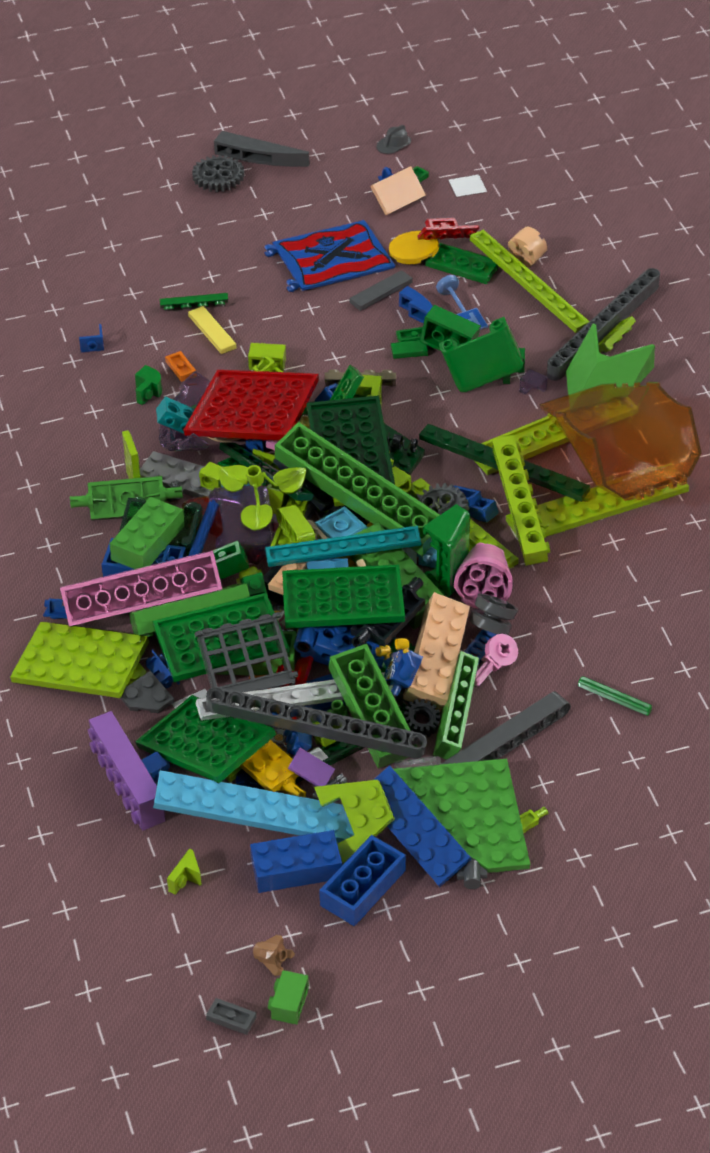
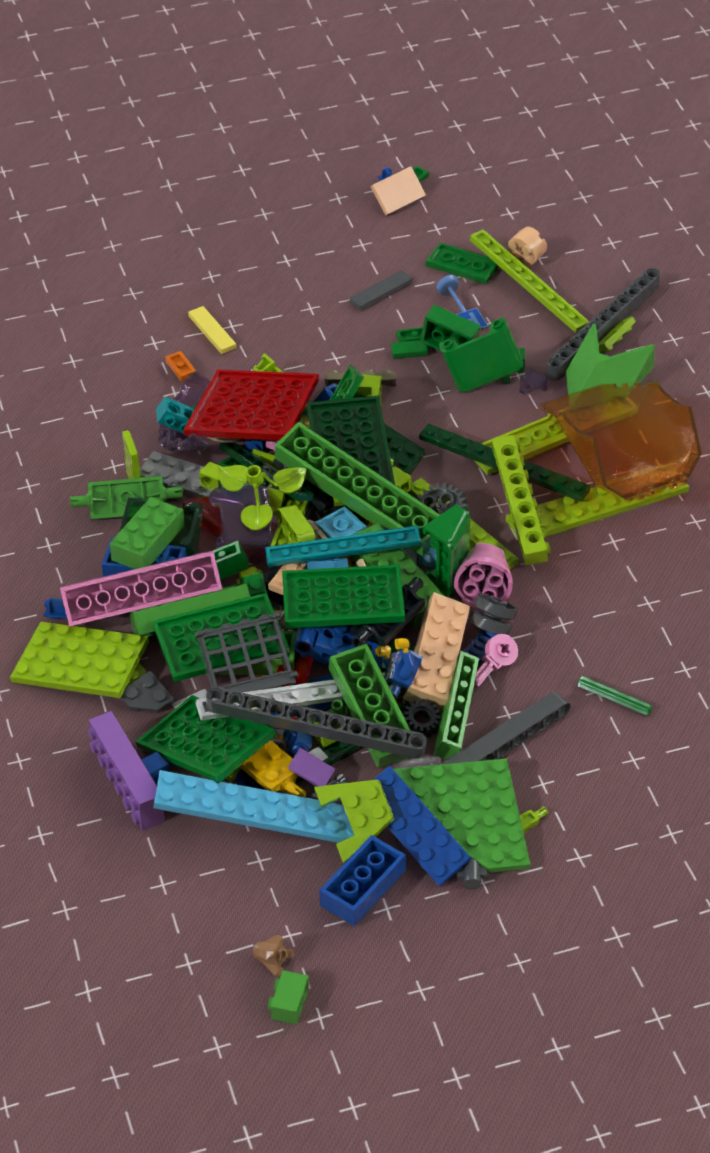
blue bracket [79,324,104,353] -> none
green brick [135,365,162,405] -> none
blue hinge [146,650,180,688] -> none
green plate [160,293,228,310] -> none
lime slope [167,848,202,895] -> none
blue axle [188,500,219,556] -> none
dark grey gear [192,155,245,192] -> none
dark grey plate [206,998,257,1035] -> none
dark grey slope [214,131,310,167] -> none
lime brick [248,343,286,372] -> none
blue brick [250,830,342,893] -> none
flag [265,220,396,292] -> none
dark grey piece [376,125,411,154] -> none
black piece [387,432,418,453] -> none
yellow tile [389,231,439,264] -> none
blue slope [399,286,433,323] -> none
red bracket [417,218,479,240] -> none
white sticker [449,175,487,197] -> none
blue slope [454,485,499,523] -> none

